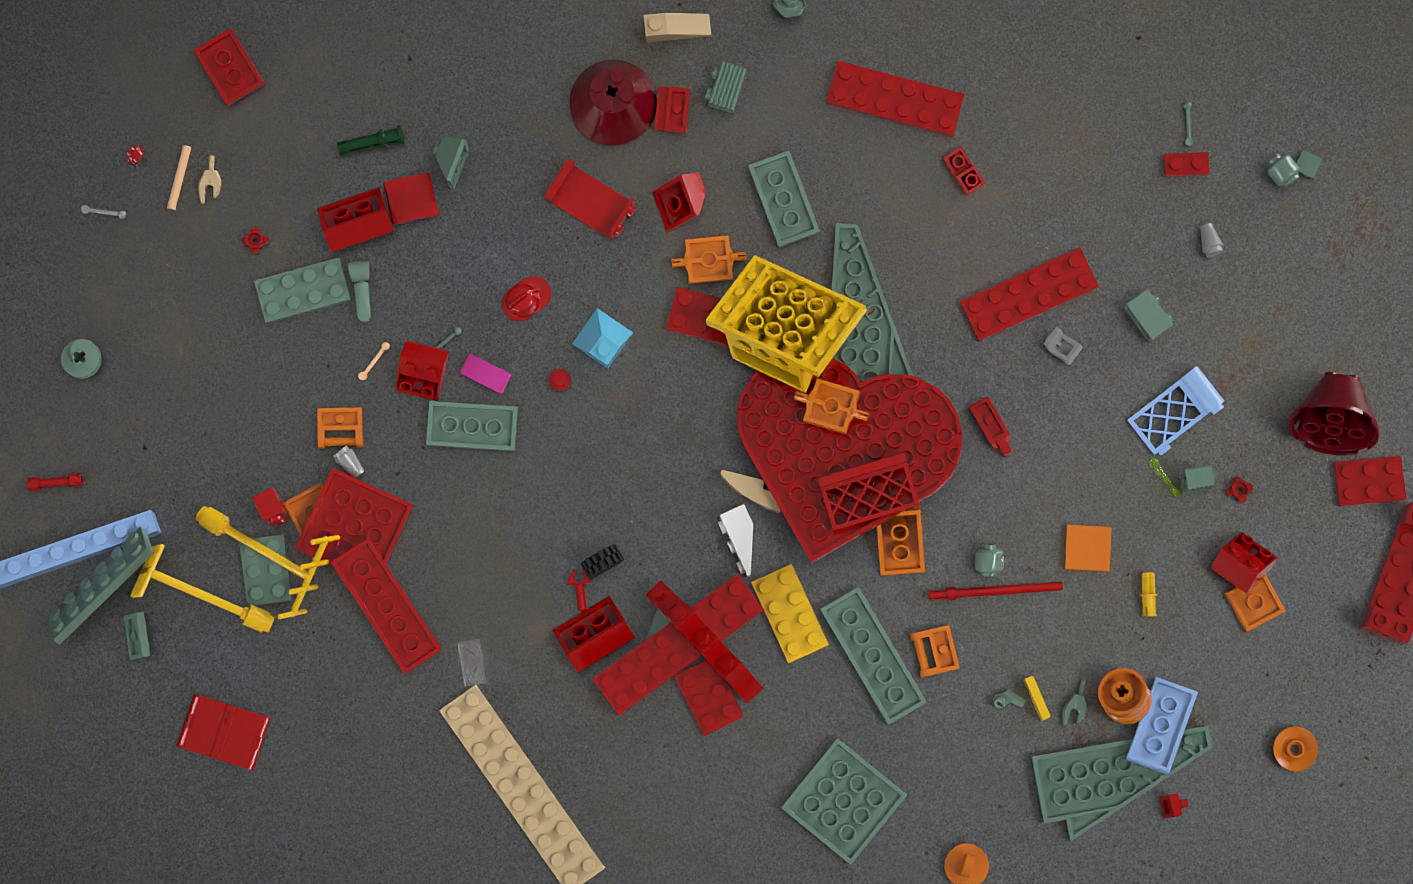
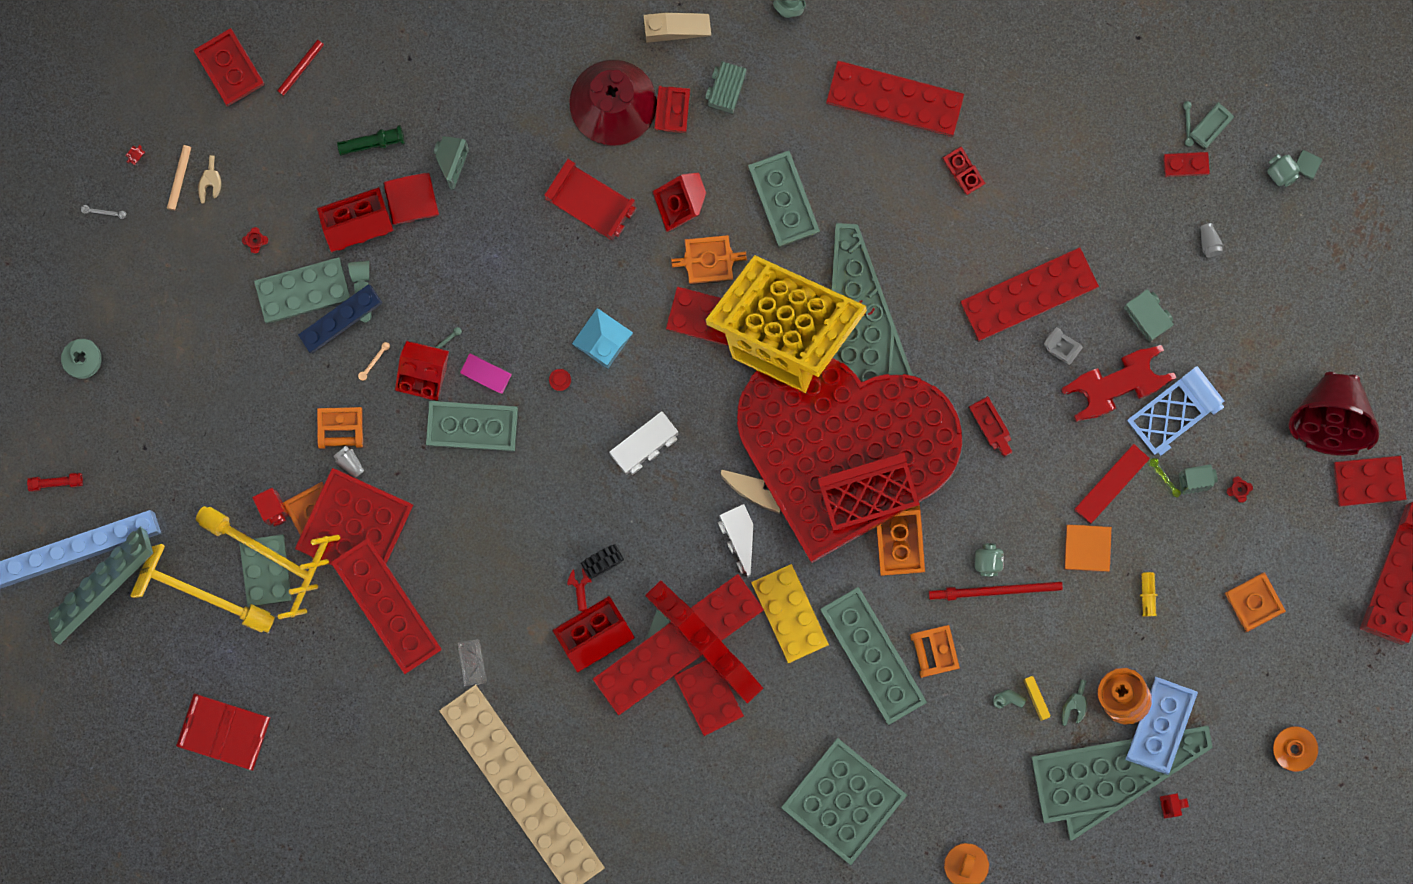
sand green plate [123,612,150,660] -> none
red piece [502,276,551,321] -> none
orange plate [794,378,869,434] -> none
red slope [1211,532,1278,594] -> none
none -> red bar [277,40,324,96]
none -> dark blue plate [298,284,382,353]
none -> white brick [609,411,679,475]
none -> red piece [1061,345,1176,422]
none -> red tile [1074,444,1150,524]
none -> sand green tile [1189,102,1234,150]

